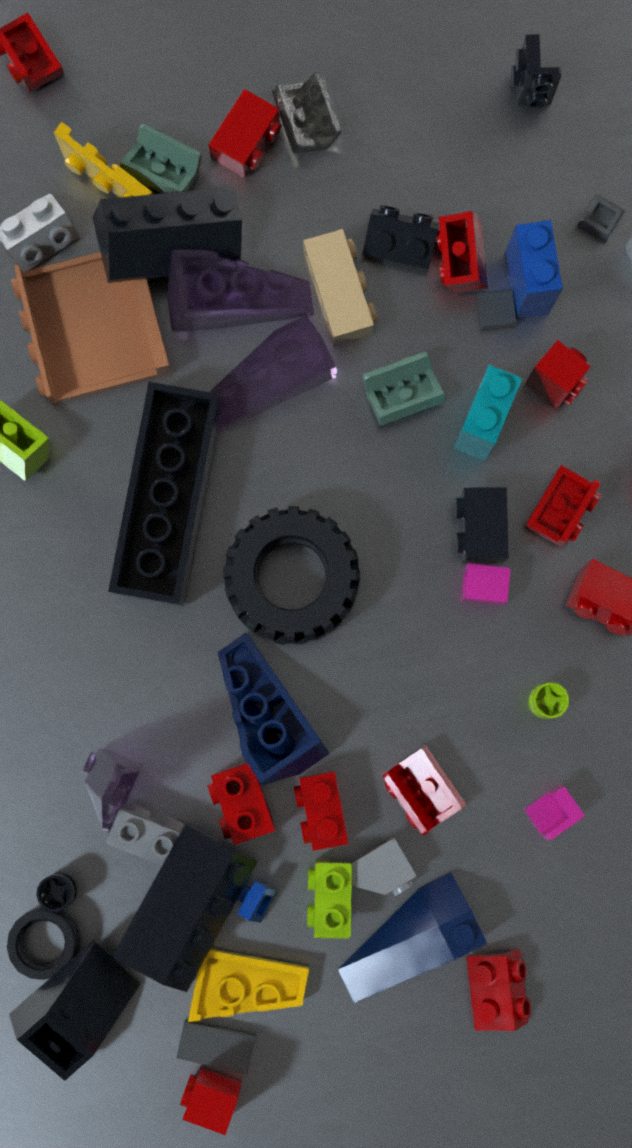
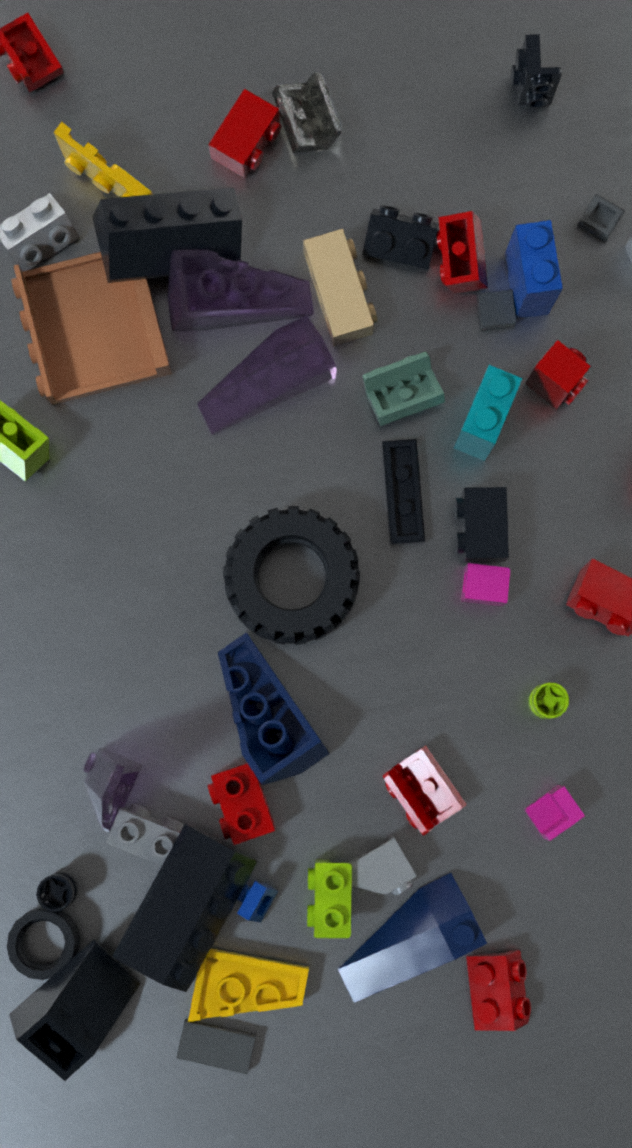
black brick [108,382,222,607] -> none
sand green bracket [120,124,202,194] -> none
red brick [180,1065,242,1135] -> none
red brick [294,771,349,851] -> none
red bracket [525,465,601,547] -> none
none -> black tile [382,439,425,546]

